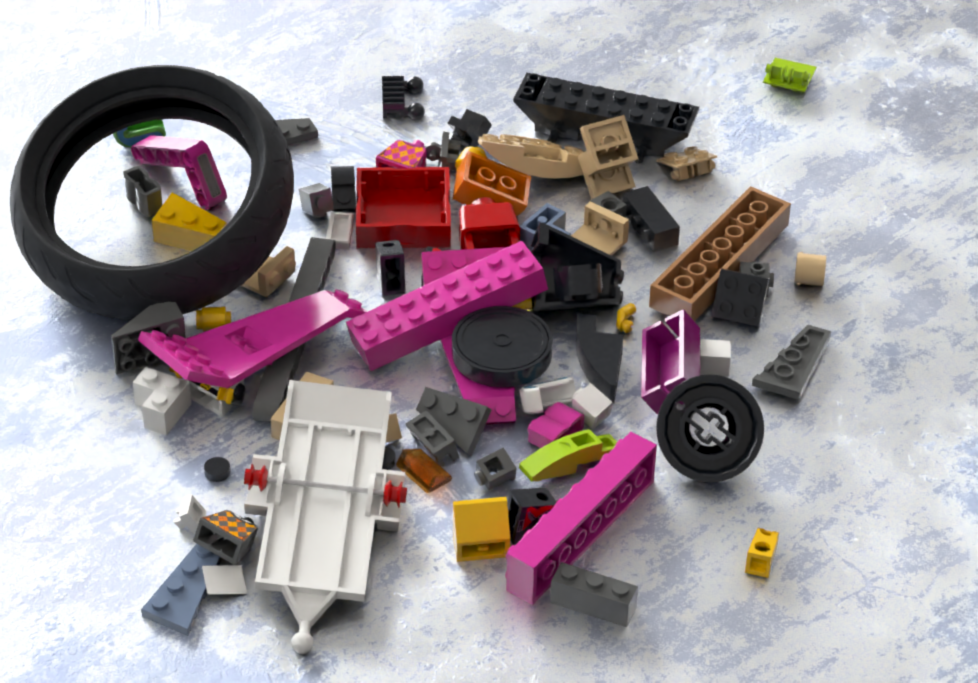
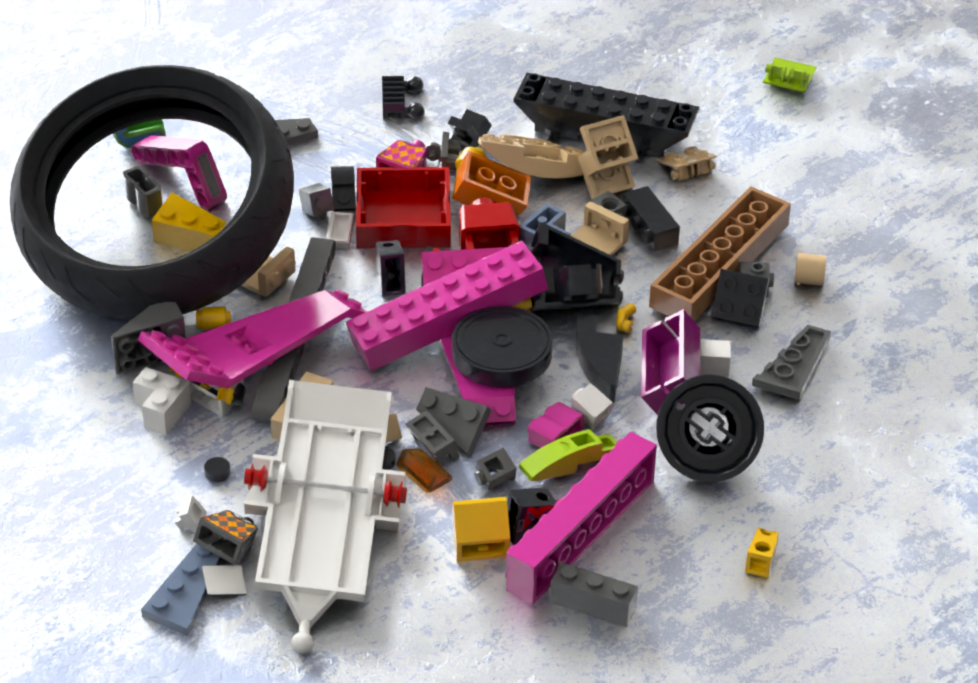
white animal [519,377,576,414] -> none

